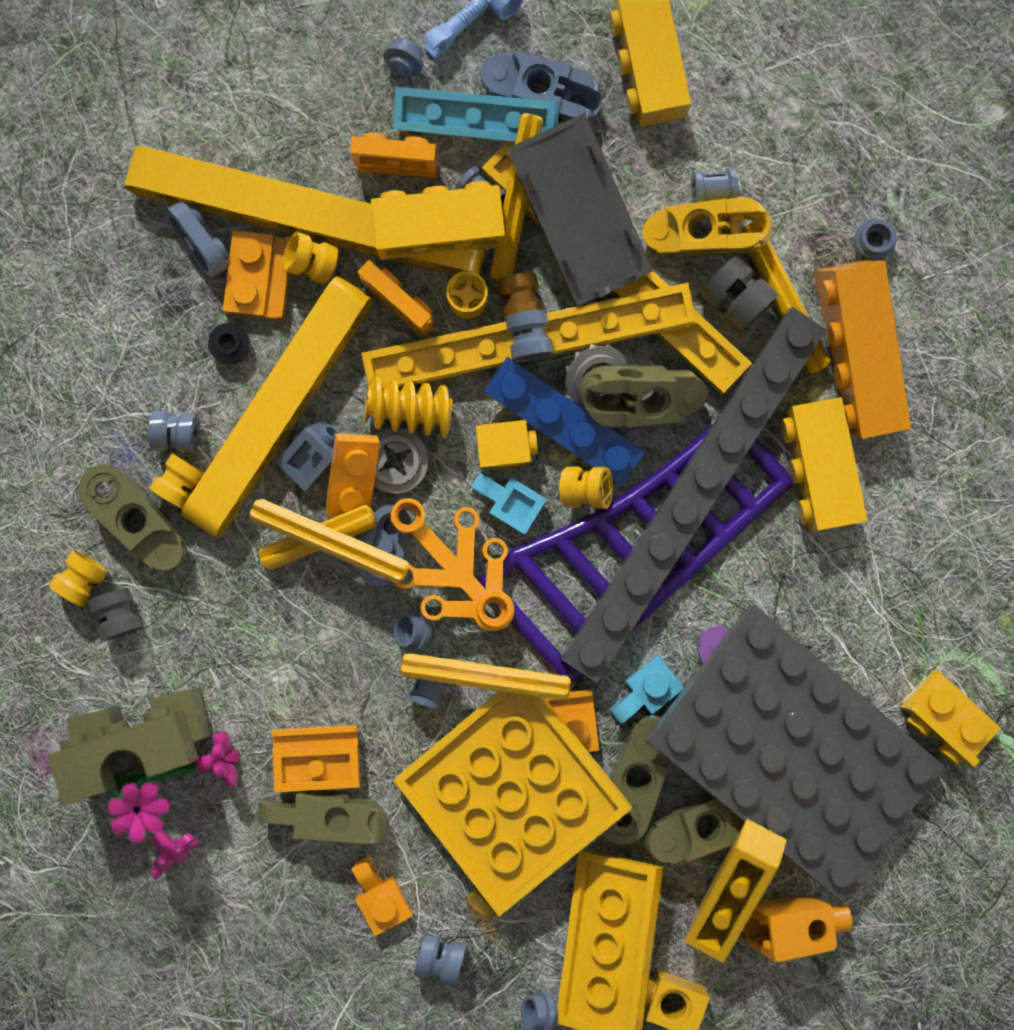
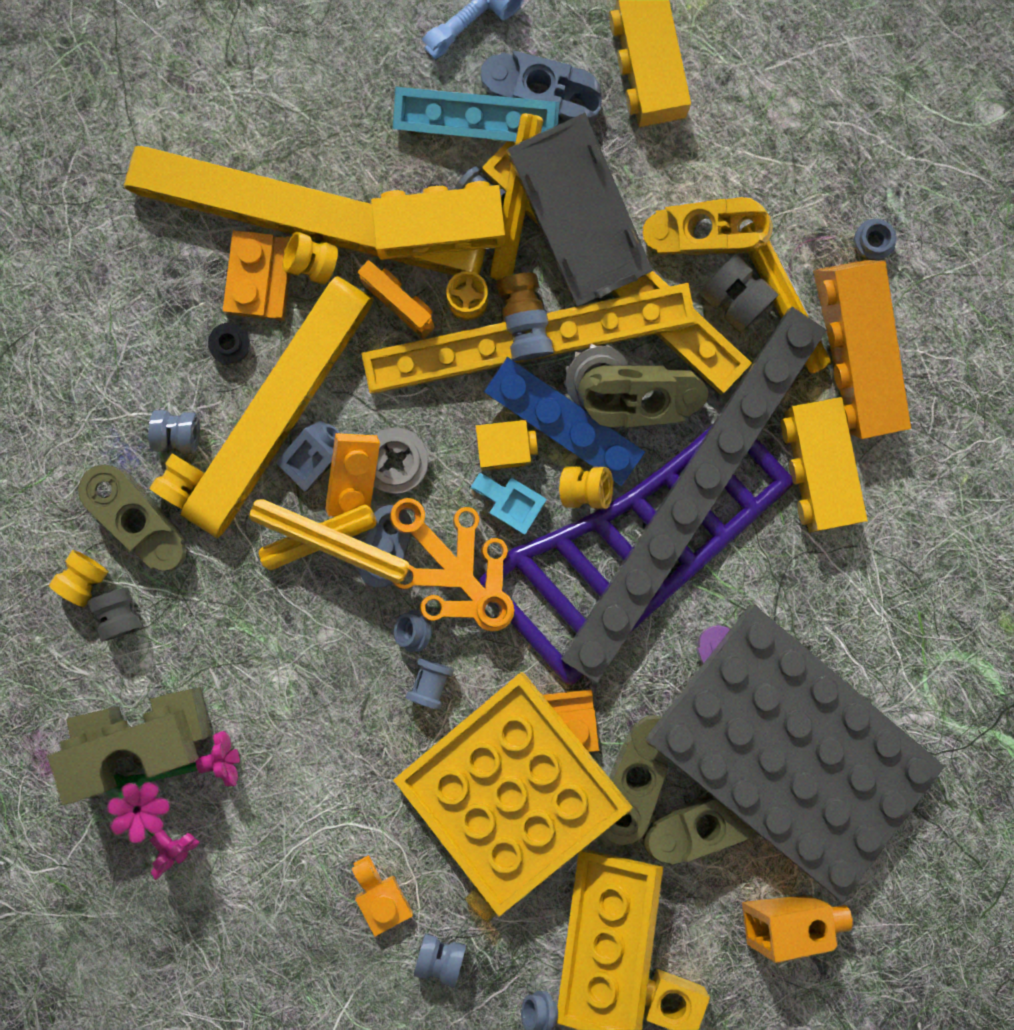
sand blue plate [165,201,229,278] -> none
olive piece [258,790,387,844] -> none
light orange plate [271,724,361,793] -> none
light orange plate [350,133,439,179] -> none
yellow piece [363,375,452,439] -> none
sand blue plate [383,38,424,77] -> none
yellow axle [401,653,570,701] -> none
medium azure plate [609,655,684,723] -> none
yellow brick [684,819,787,963] -> none
sand blue bush [691,167,739,203] -> none
yellow bracket [900,670,1001,768] -> none

